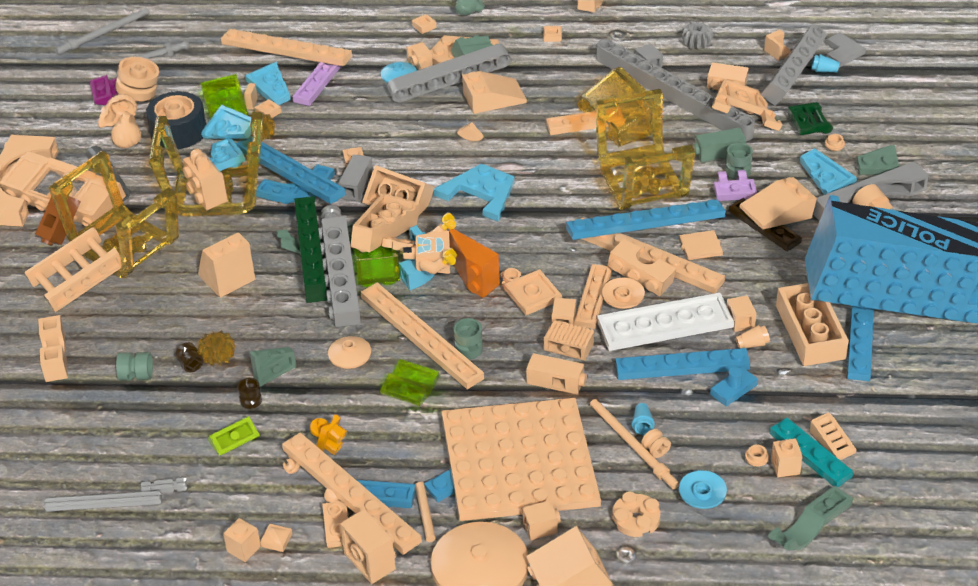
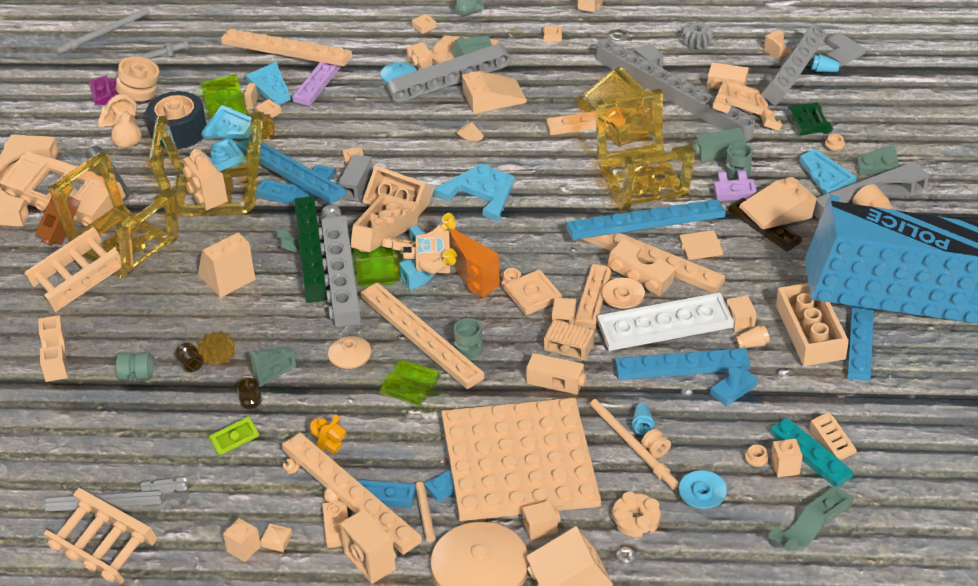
none -> light nougat fence [44,488,158,584]

